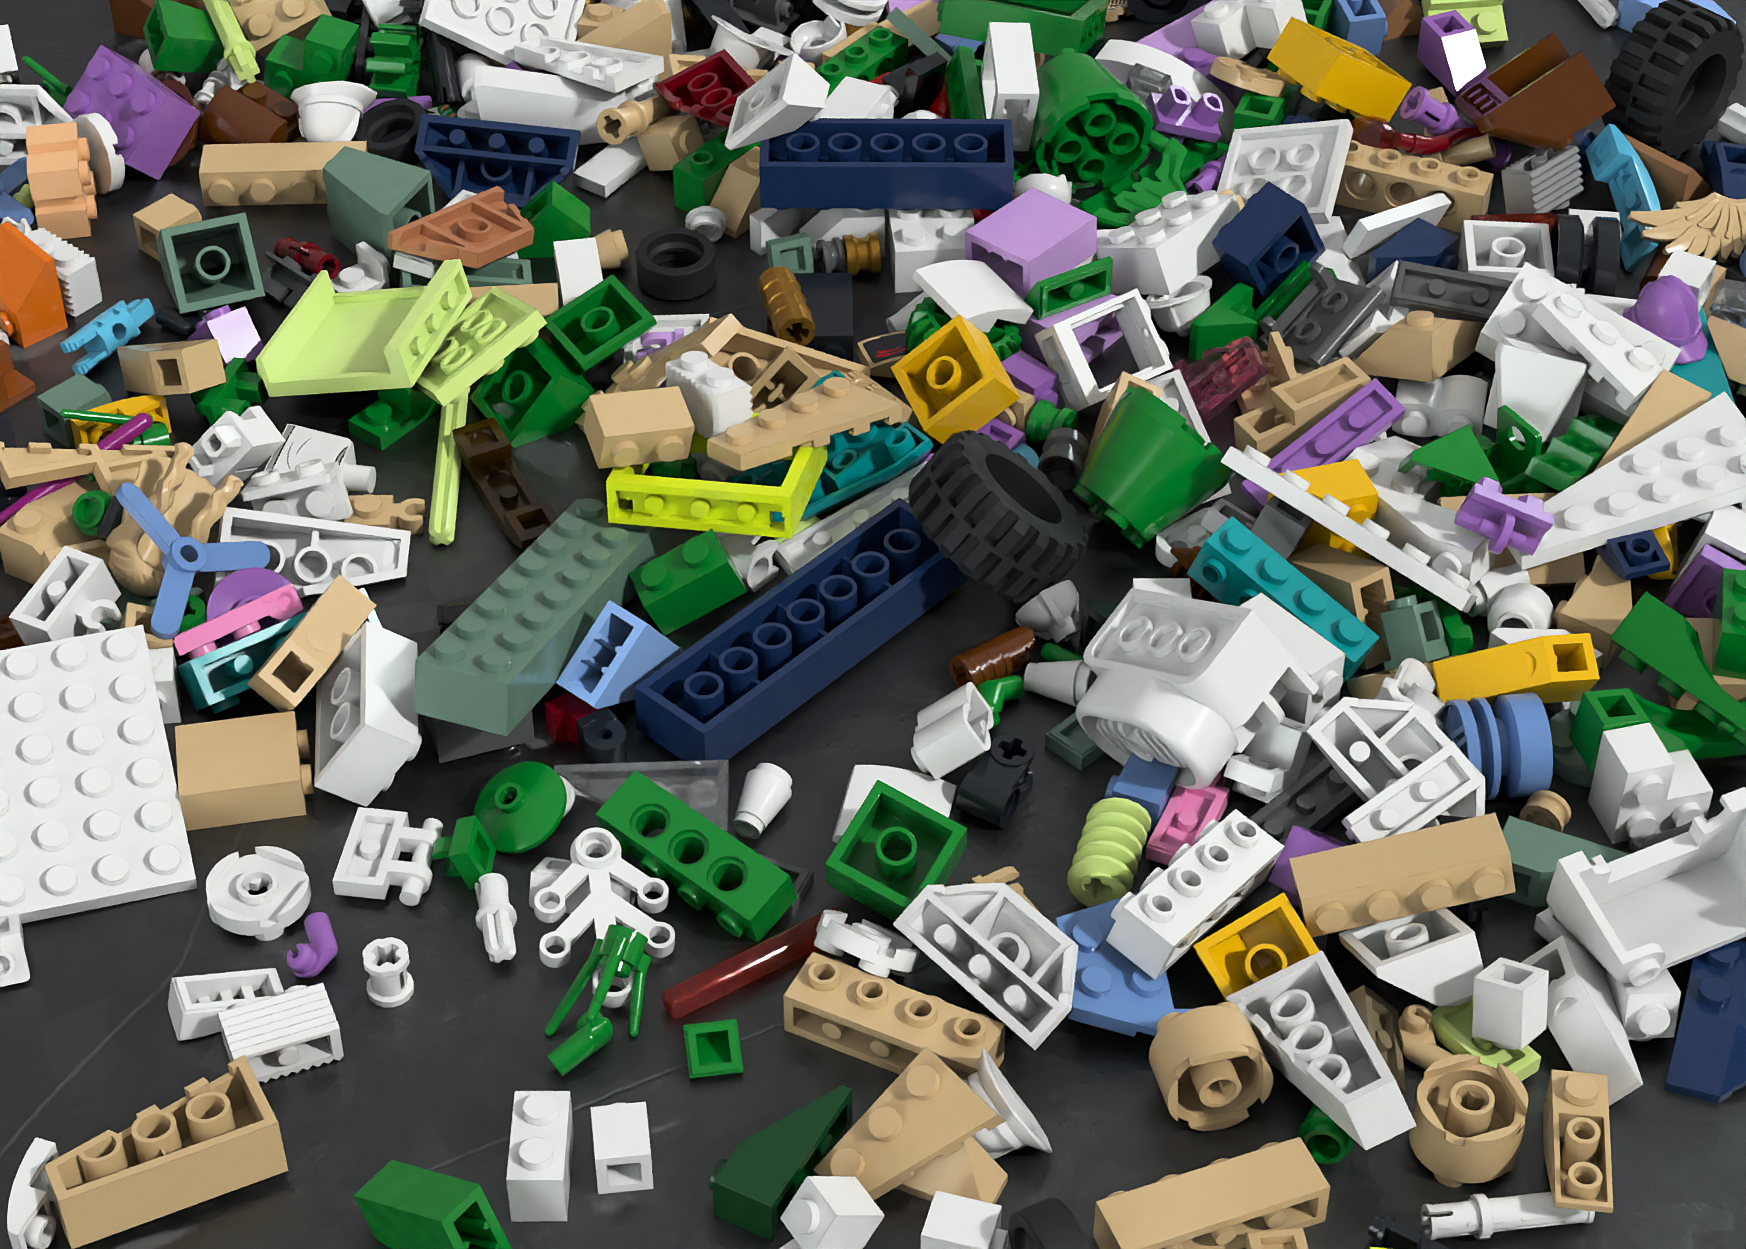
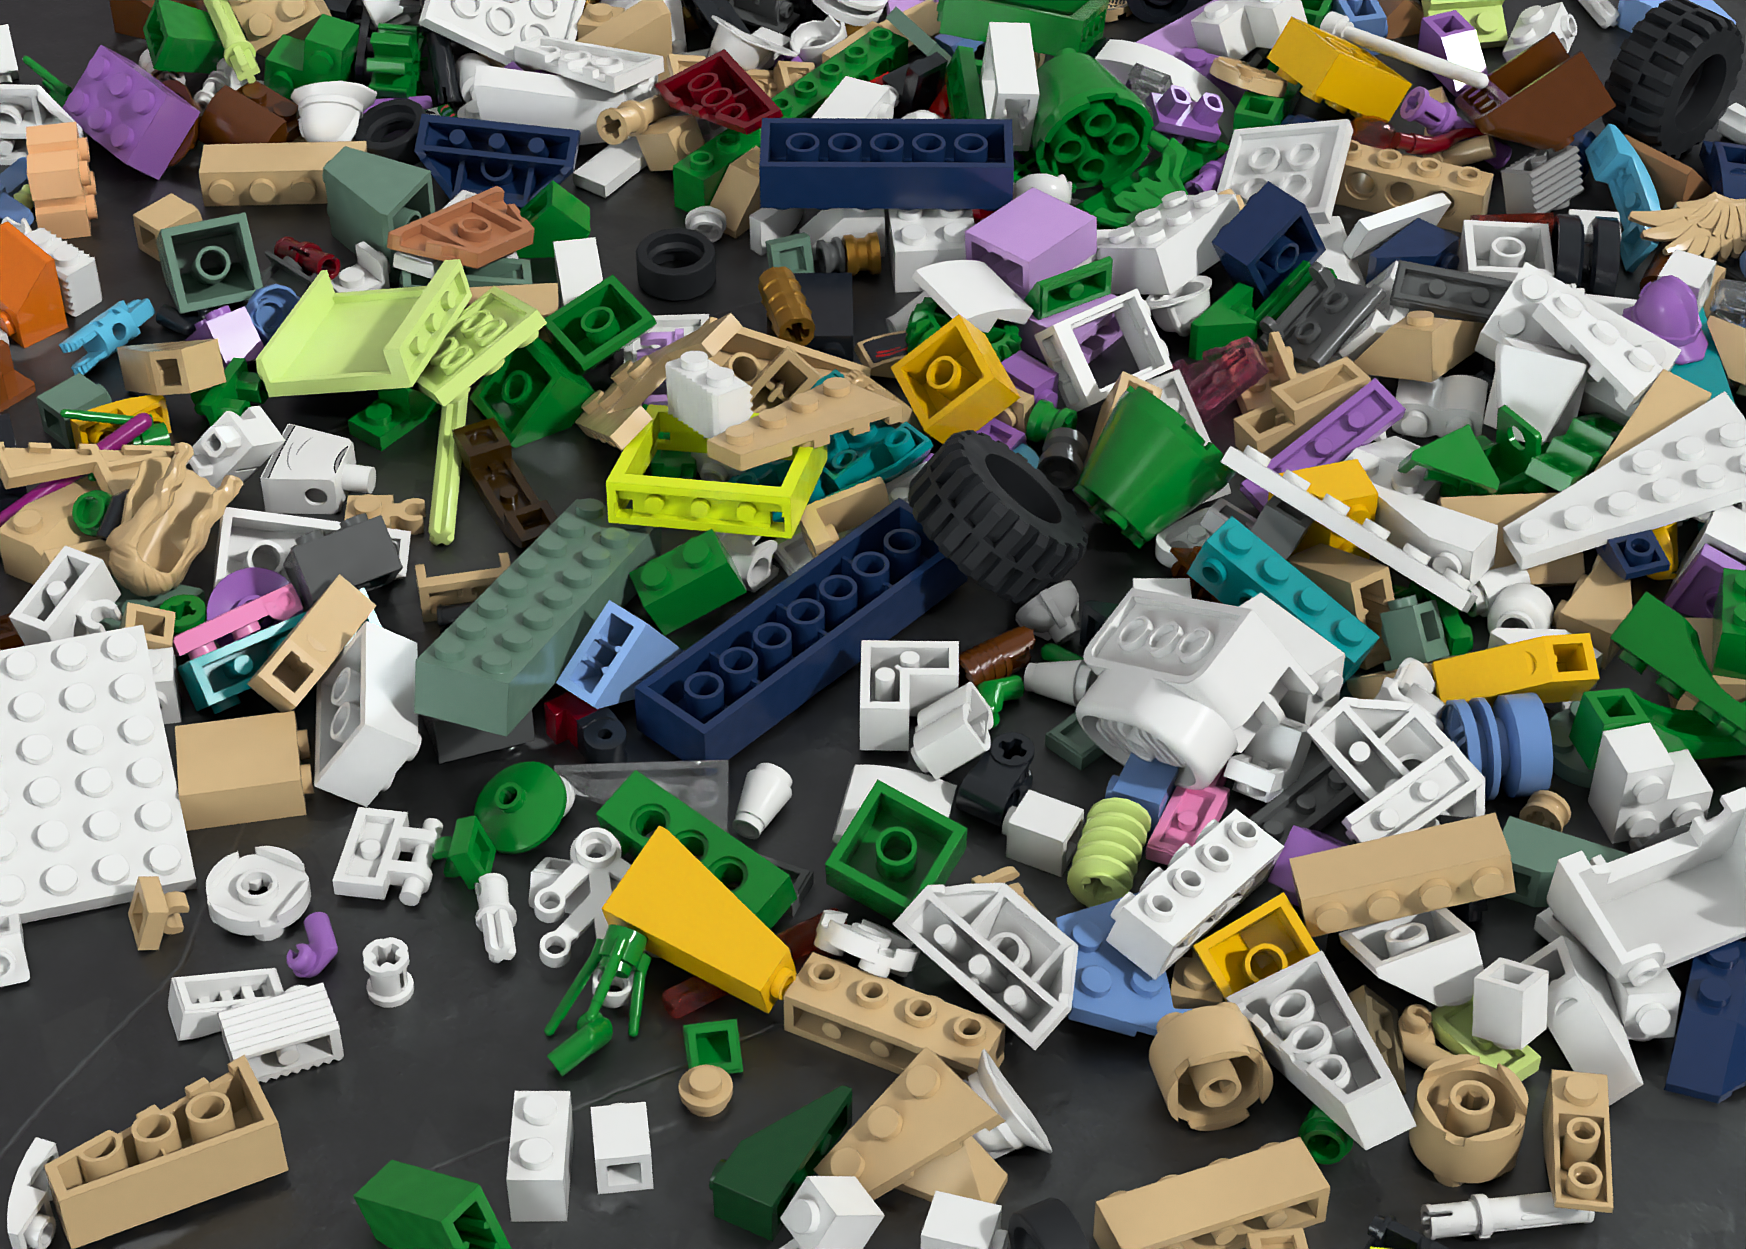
white tile [73,113,125,195] -> none
medium blue piece [116,482,270,640] -> none
white bracket [241,459,353,521] -> none
tan brick [583,386,695,469] -> none
tan cone [592,228,631,270] -> none
white slope [724,52,830,150] -> none
medium lavender hips [1454,476,1554,555] -> none
none -> tan tile [128,876,189,950]
none -> medium blue hair [246,284,300,347]
none -> dark grey brick [283,513,403,613]
none -> tan hinge [415,552,511,622]
none -> yellow slope [601,826,796,1014]
none -> tan plate [678,1065,733,1117]
none -> tan bracket [799,477,890,559]
none -> white brick [860,640,959,751]
none -> white brick [1002,790,1084,877]
none -> tan plate [1170,947,1224,1009]
none -> white piece [1320,11,1489,89]
none -> white bracket [1502,2,1577,62]

